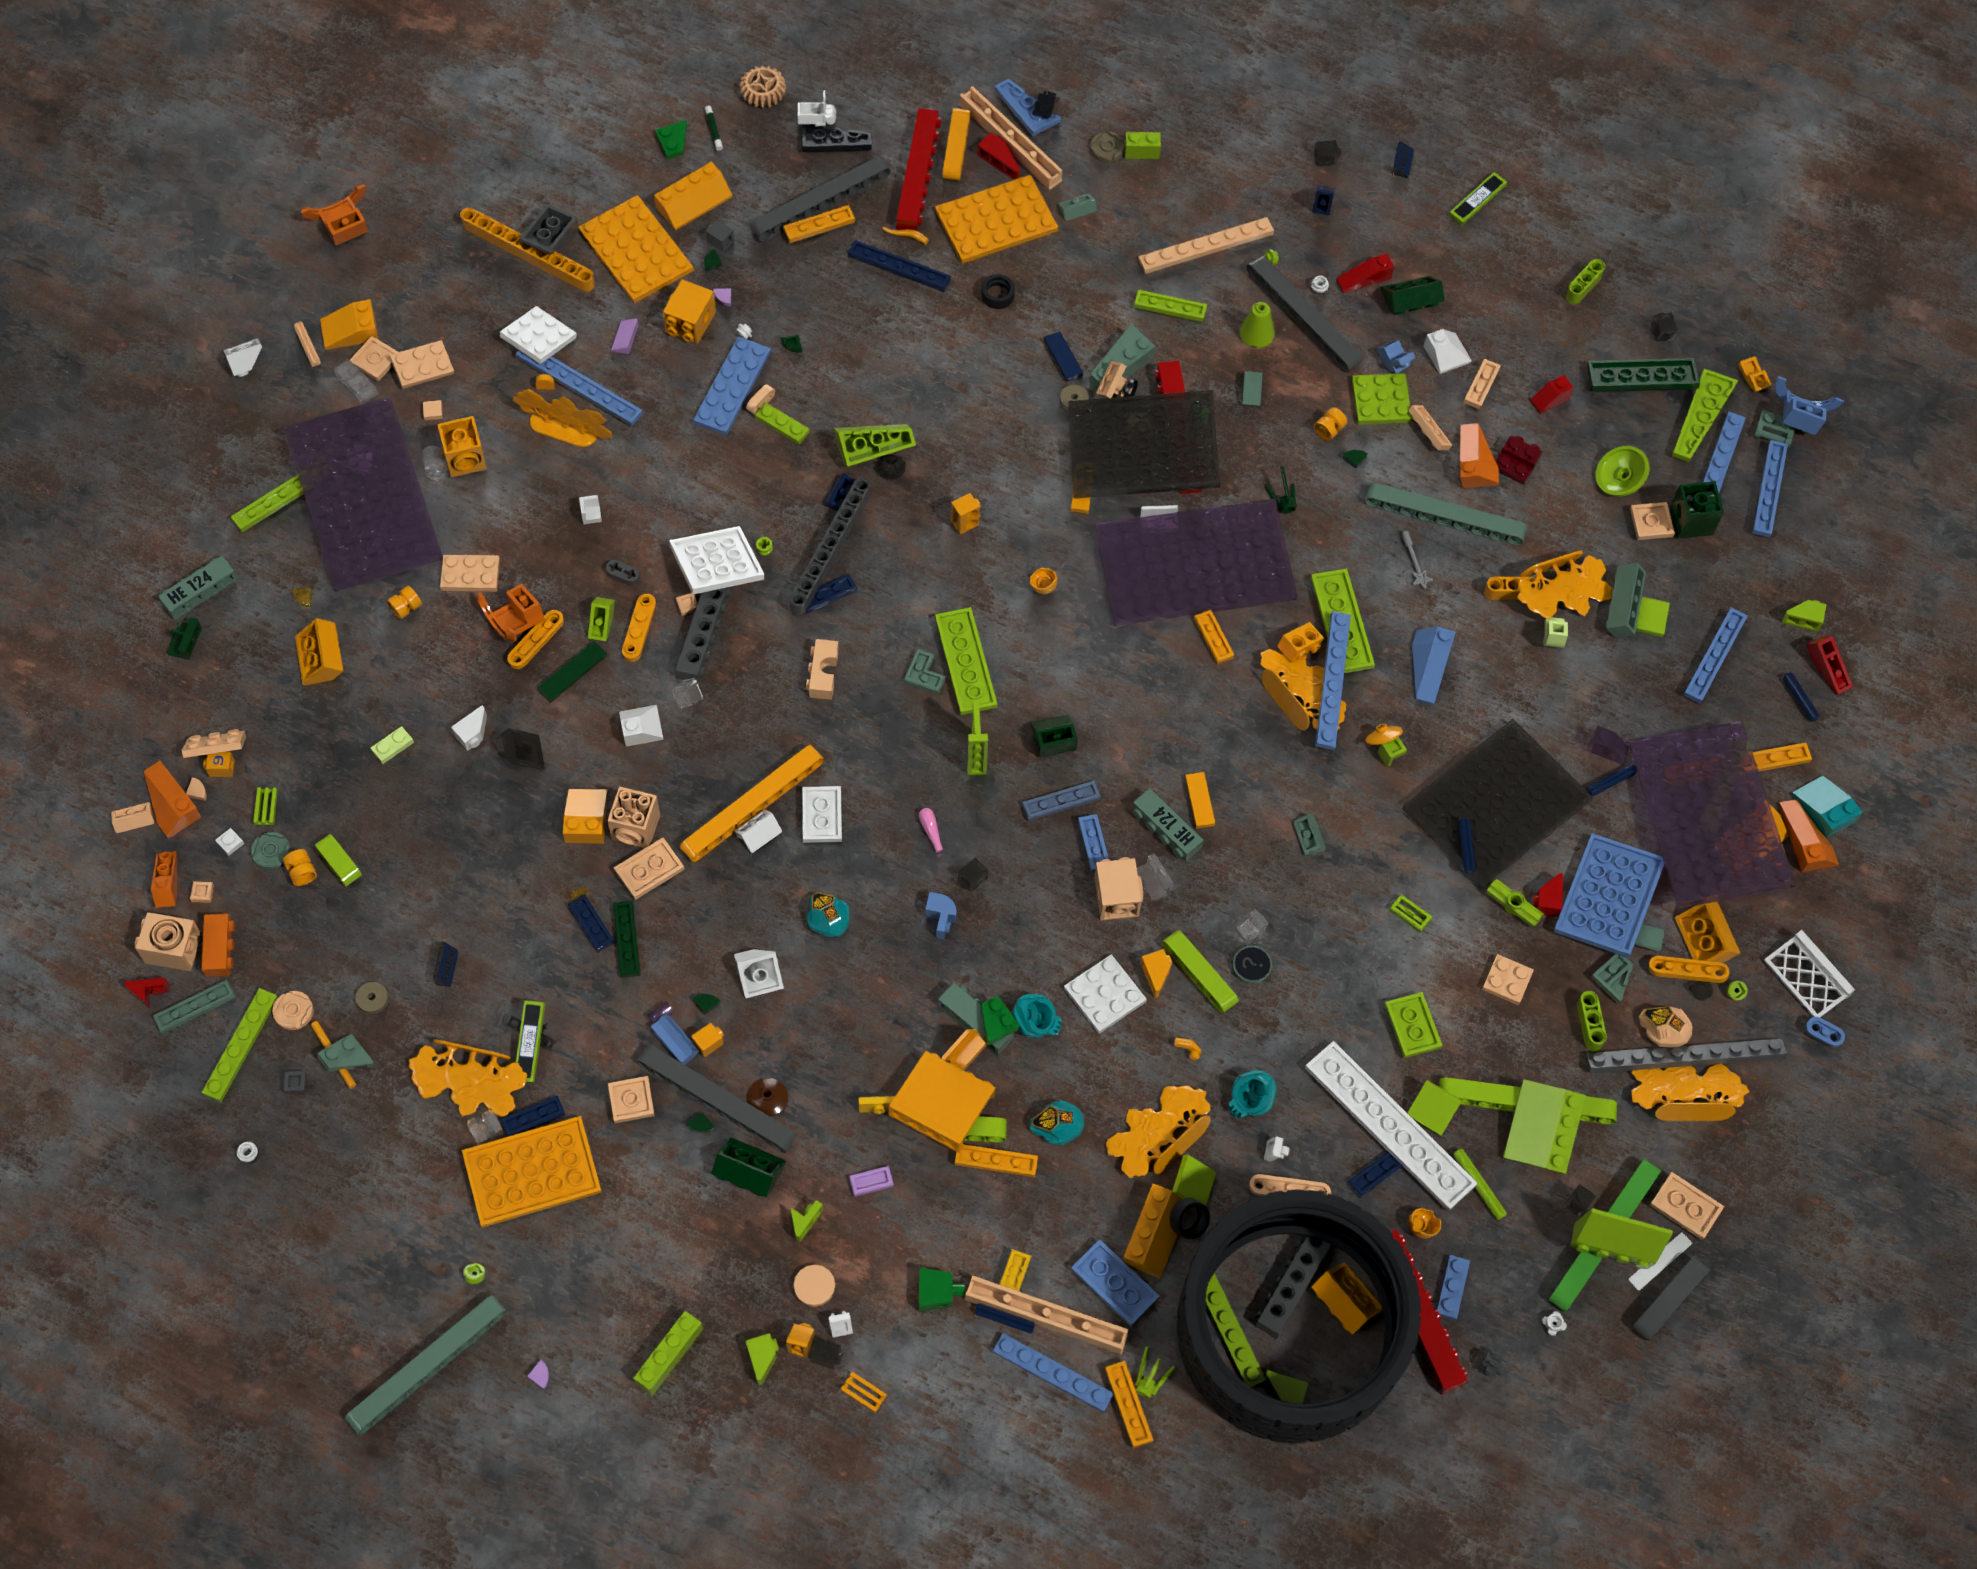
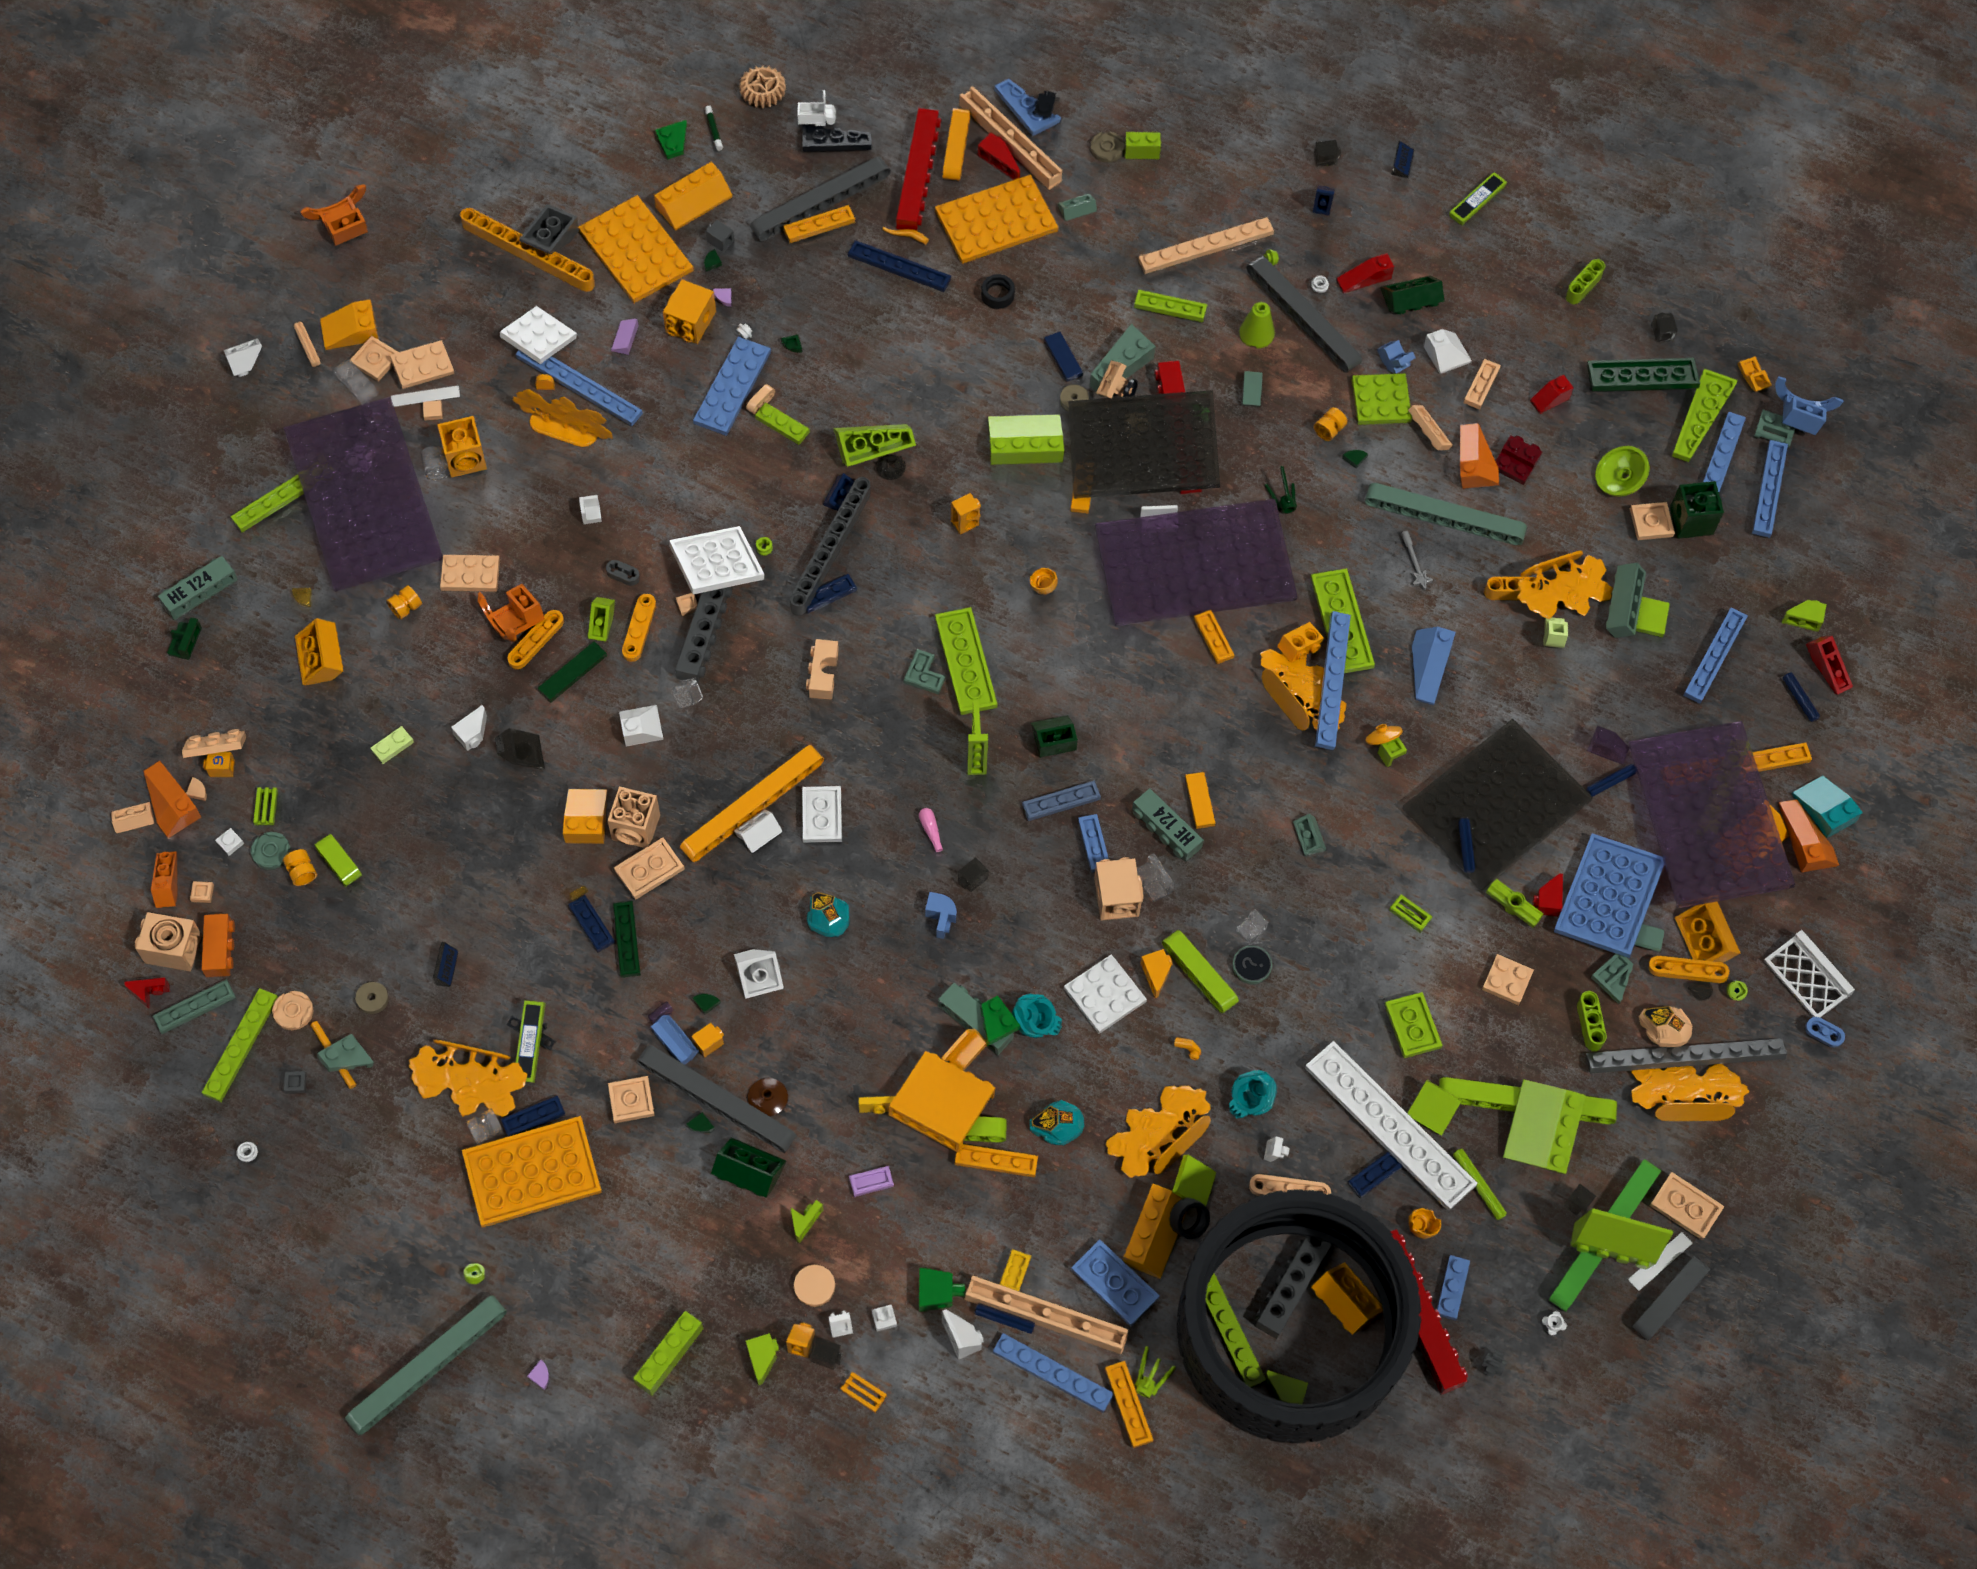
none -> white sticker [391,386,460,407]
none -> white tile [871,1304,897,1332]
none -> white slope [942,1310,984,1360]
none -> lime slope [988,414,1064,465]

